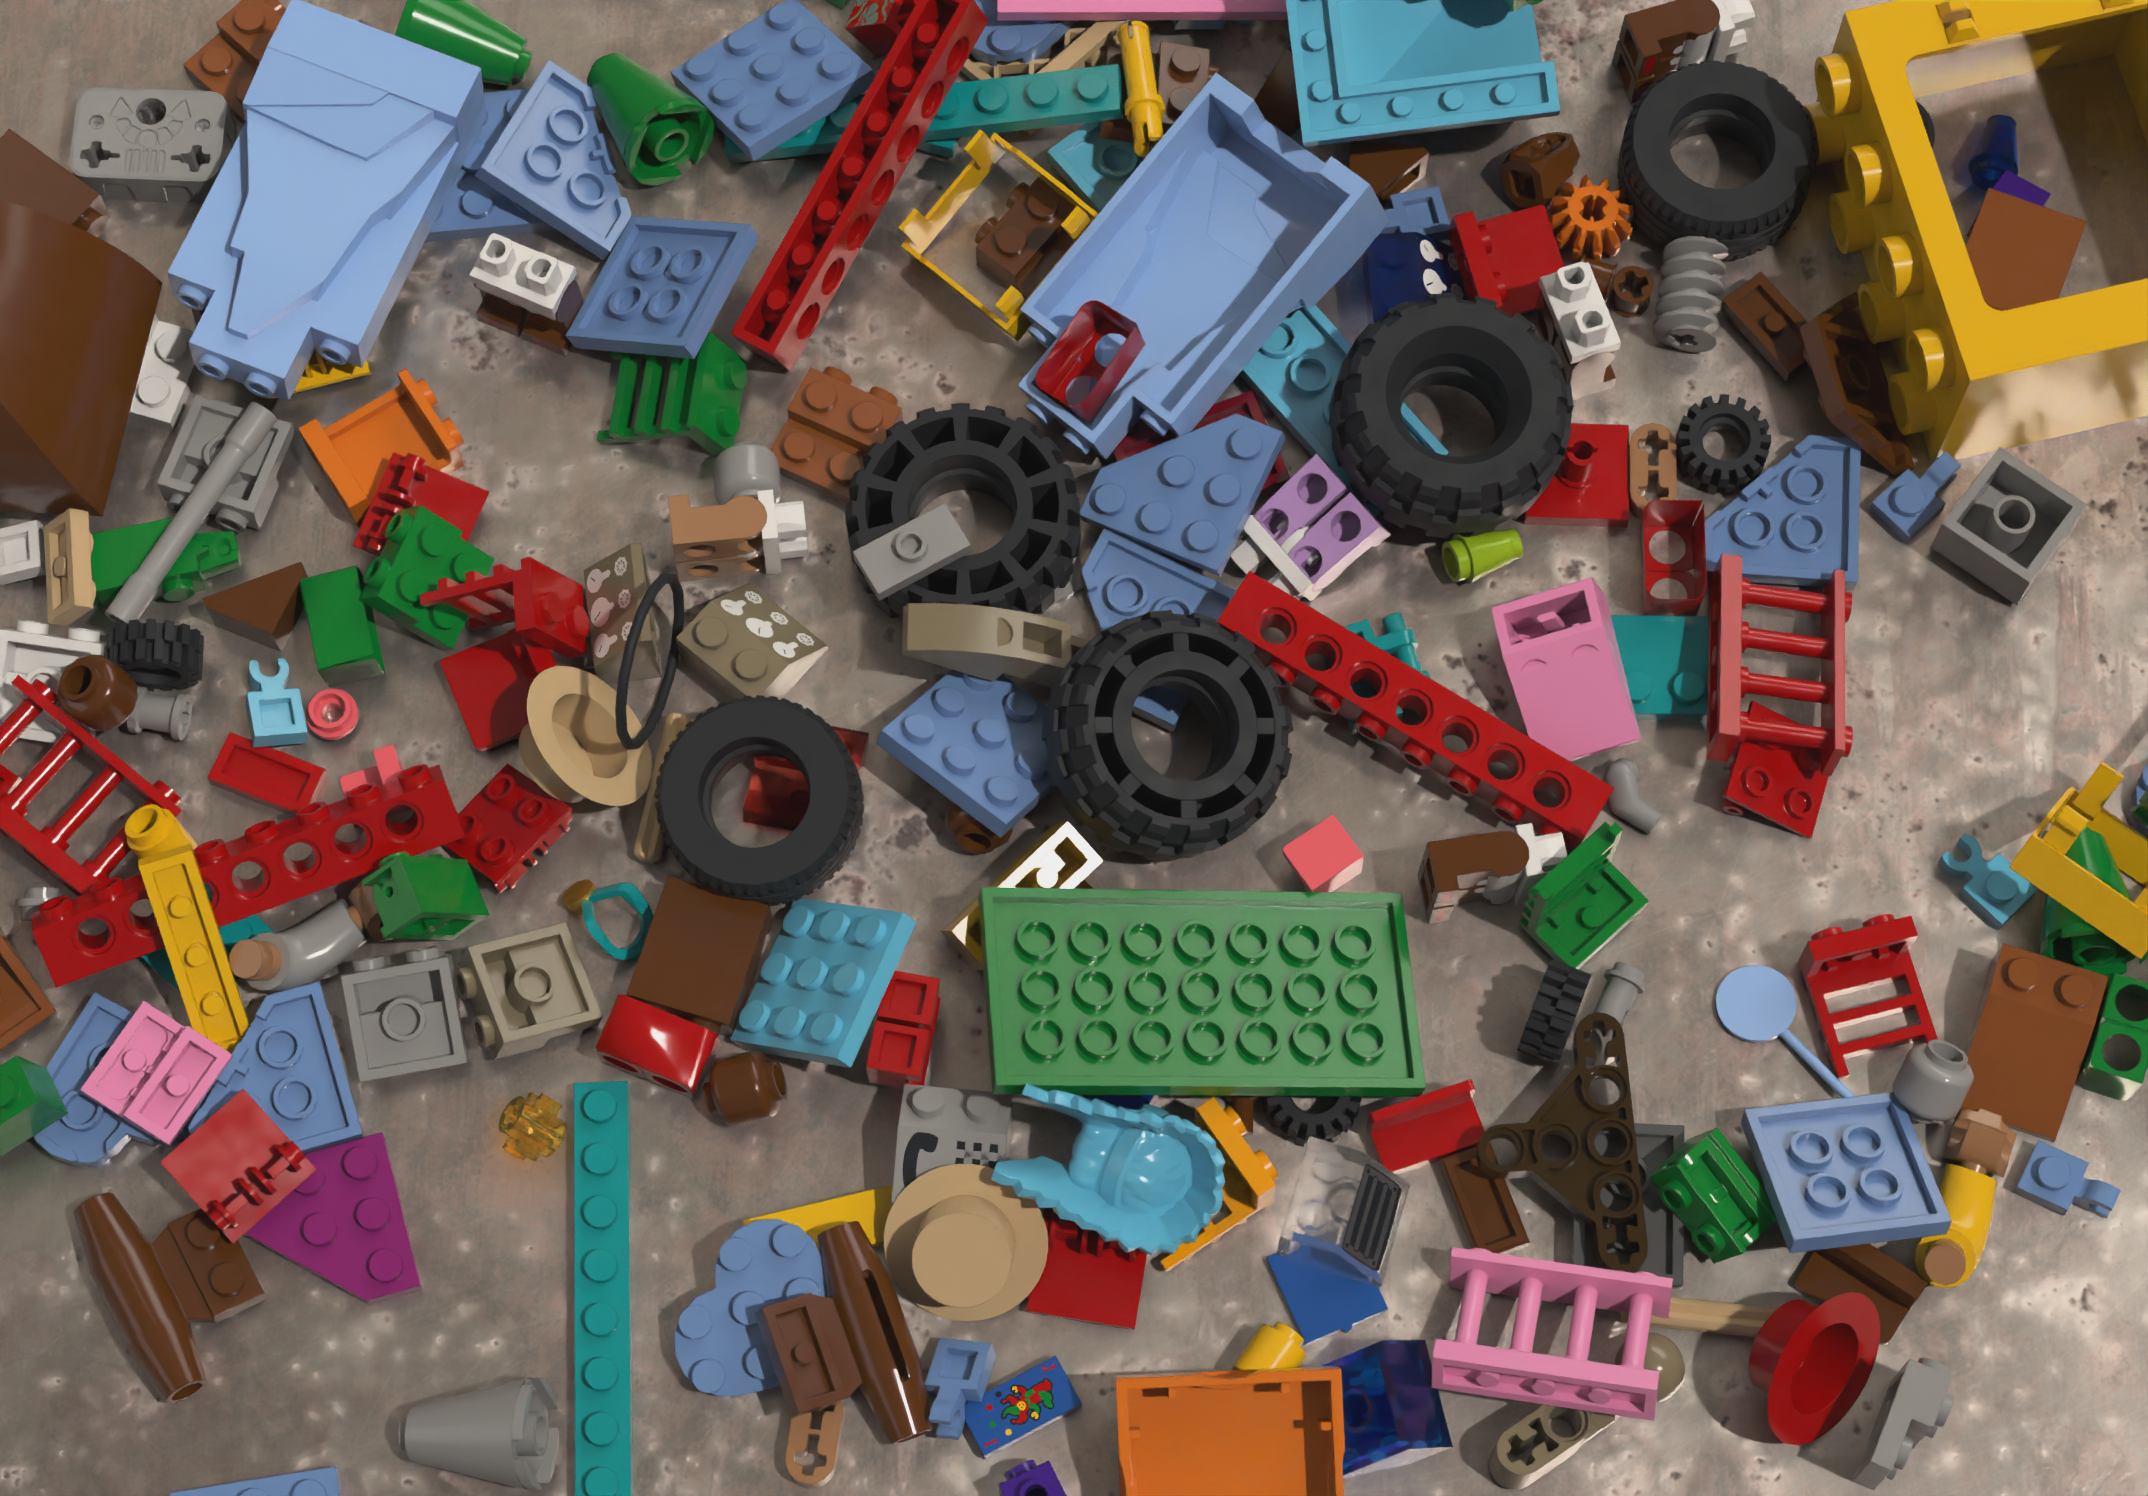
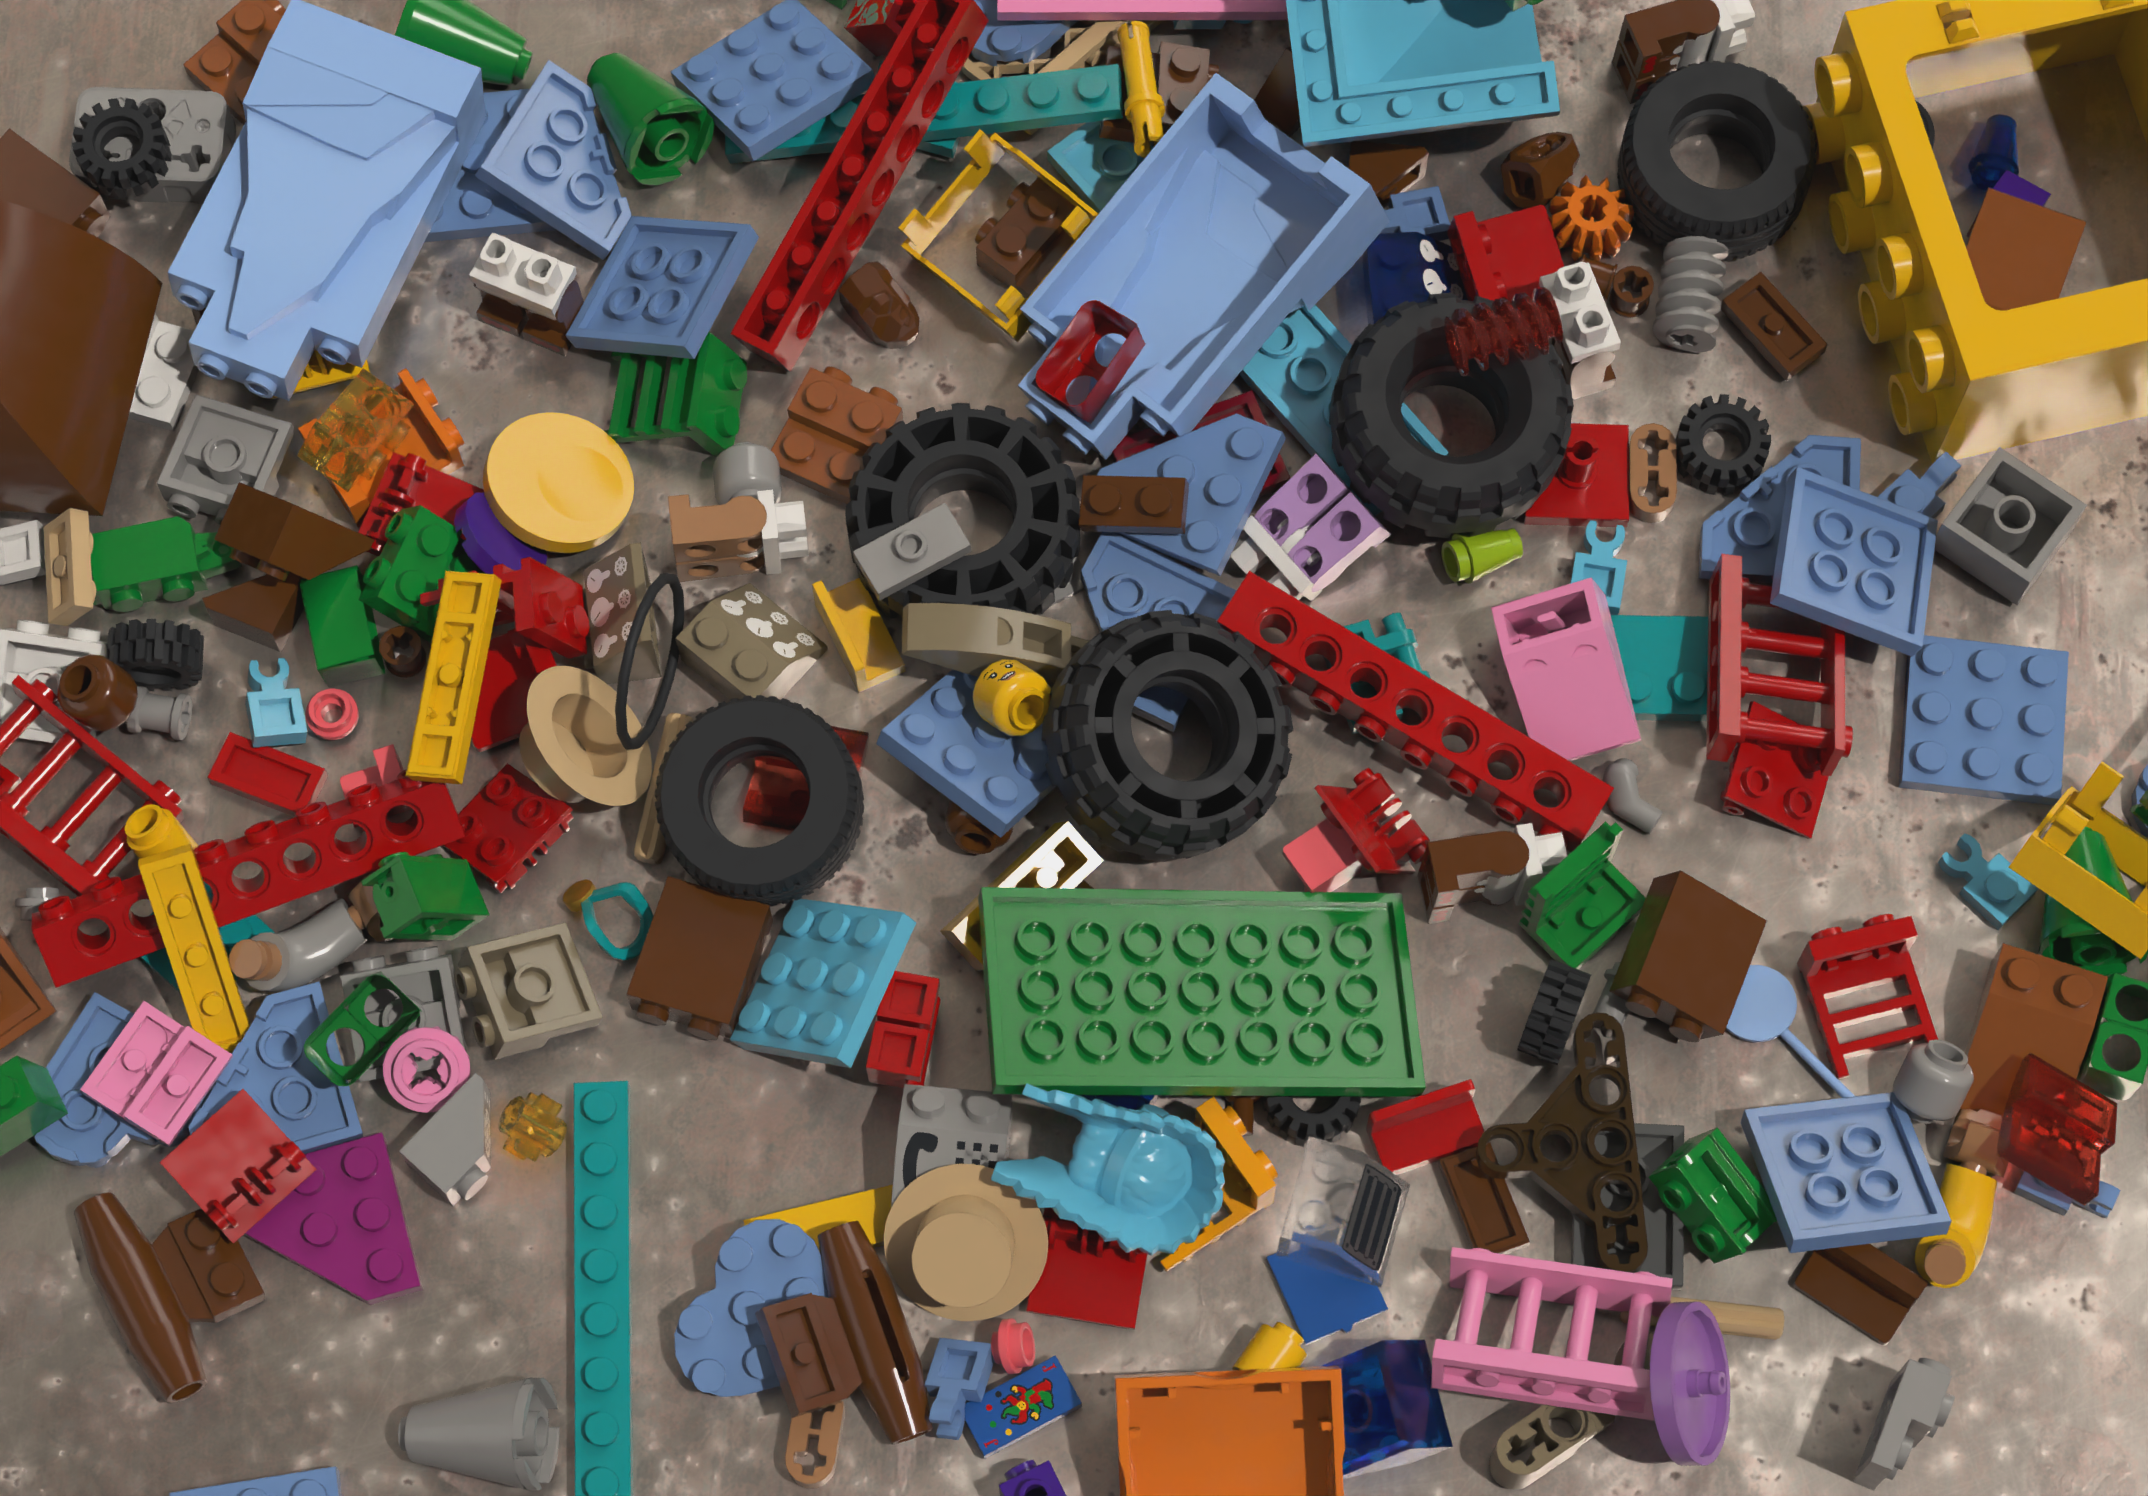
light grey piece [105,402,277,625] -> none
red piece [595,994,722,1098] -> none
reddish brown head [703,1051,788,1127] -> none
red piece [1640,500,1707,616] -> none
red hose [1748,1292,1880,1445] -> none
reddish brown wing [1799,292,1915,477] -> none
none -> black tyre [72,98,172,198]
none -> reddish brown slope [214,482,374,581]
none -> clear yellow brick [297,368,414,492]
none -> green piece [304,971,422,1086]
none -> reddish brown axle [379,626,426,678]
none -> bright pink gear [383,1026,470,1113]
none -> light grey slope [399,1073,491,1206]
none -> yellow plate [406,571,502,785]
none -> dark purple tile [454,492,547,574]
none -> yellow piece [483,412,634,553]
none -> yellow panel [812,578,906,693]
none -> reddish brown rock [839,261,920,349]
none -> yellow head [972,659,1051,736]
none -> coral plate [991,1318,1035,1374]
none -> reddish brown plate [1079,475,1189,534]
none -> red hinge [1314,768,1430,875]
none -> clear red piece [1444,287,1563,376]
none -> medium azure plate [1570,520,1627,615]
none -> reddish brown brick [1609,870,1767,1042]
none -> medium lavender piece [1650,1301,1730,1466]
none -> medium blue plate [1770,467,1938,657]
none -> medium blue plate [1898,635,2069,805]
none -> clear red slope [1996,1052,2118,1206]

